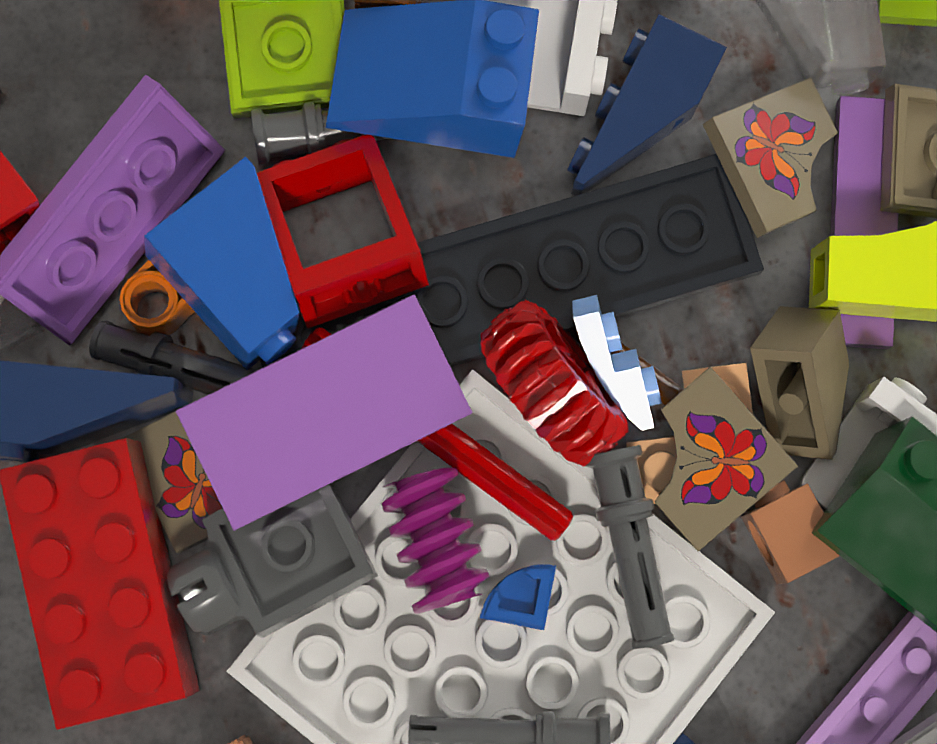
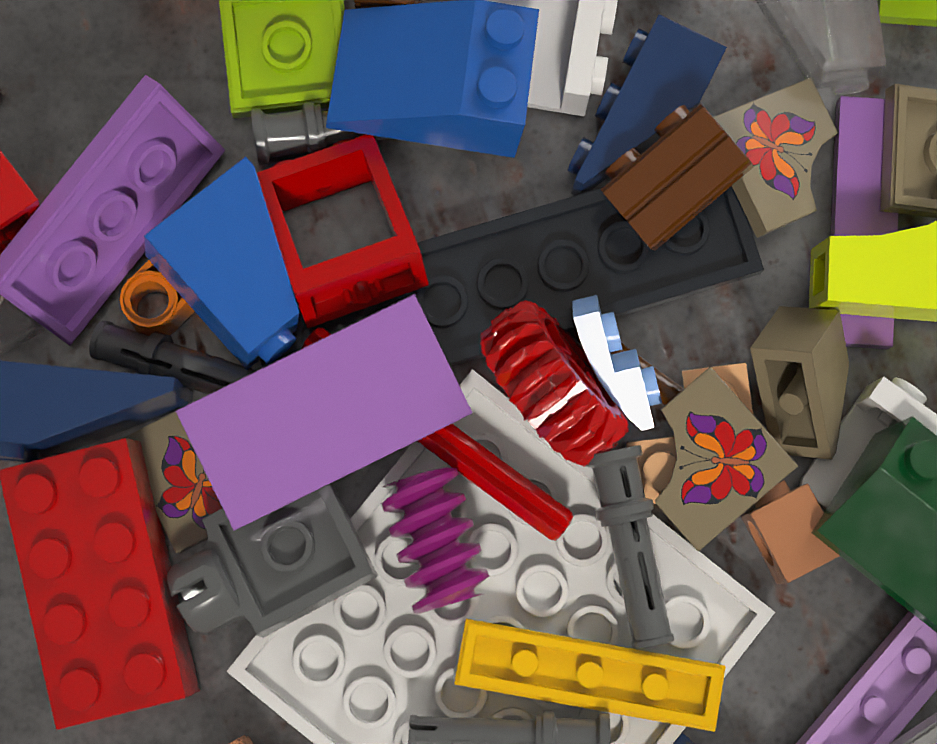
blue tile [480,564,556,630] -> none
none -> yellow tile [454,618,726,732]
none -> reddish brown brick [601,104,754,251]

